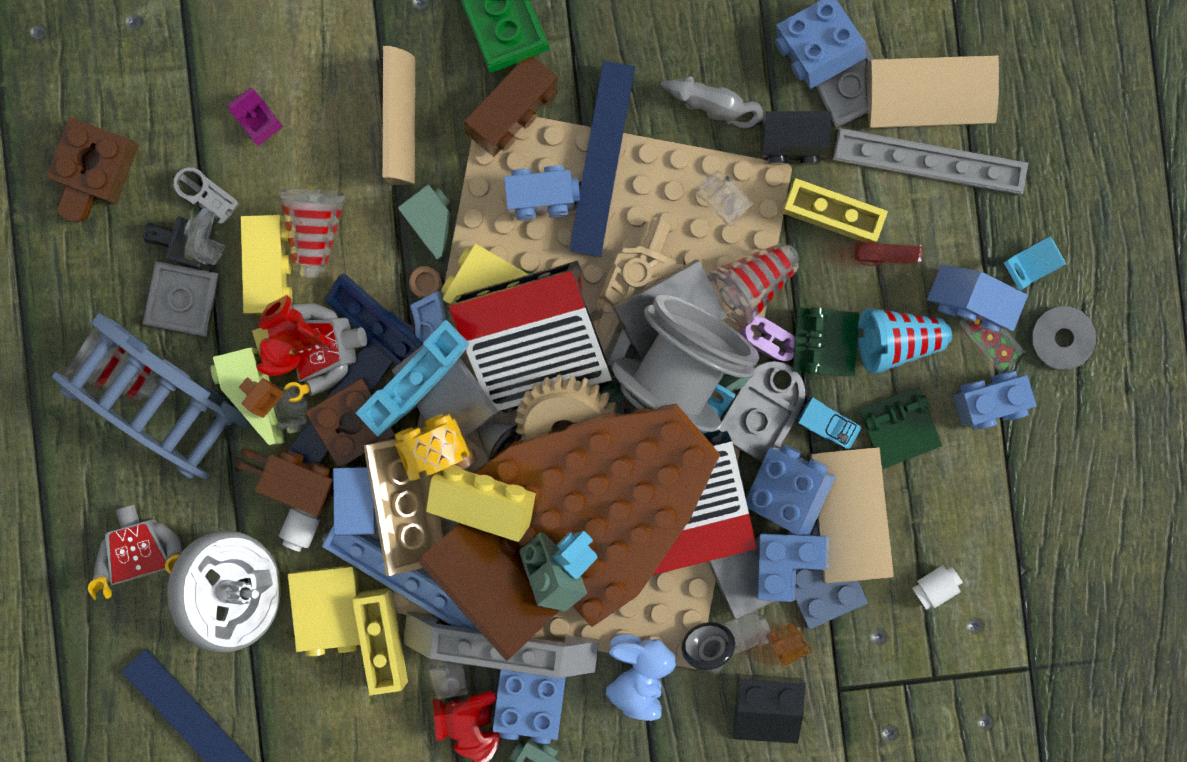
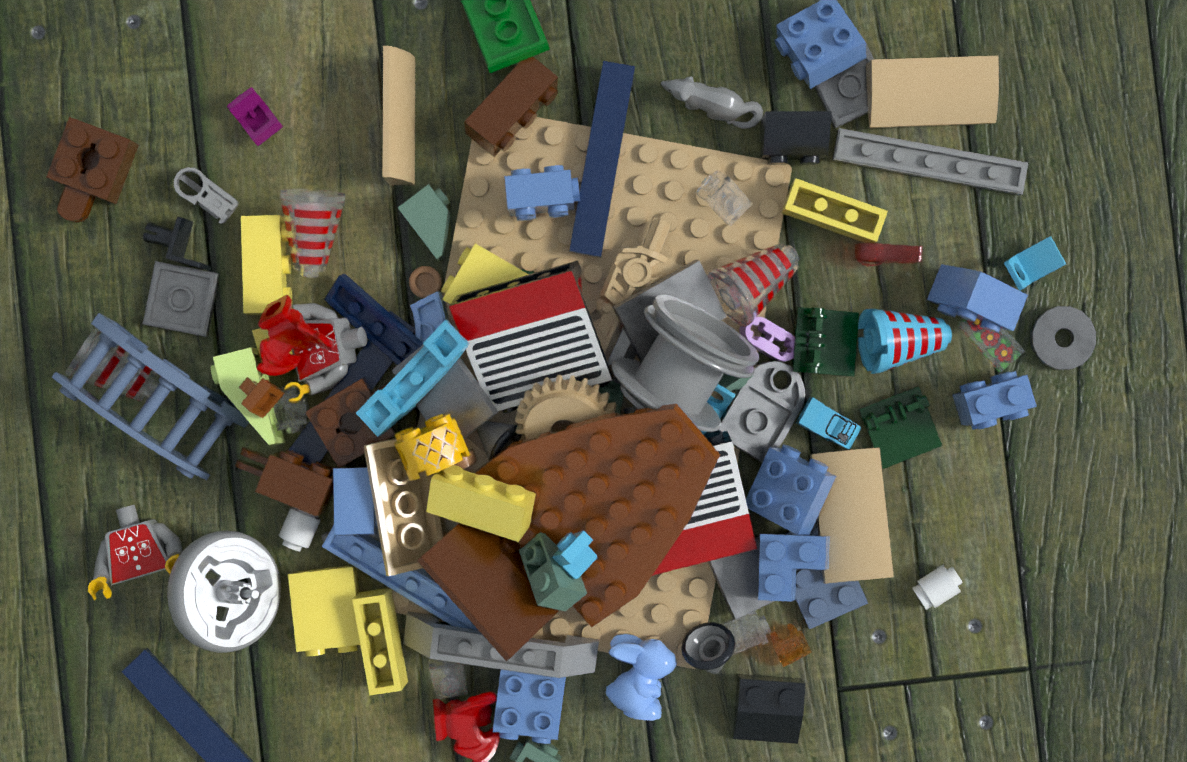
clear bracket [184,208,226,265] -> none

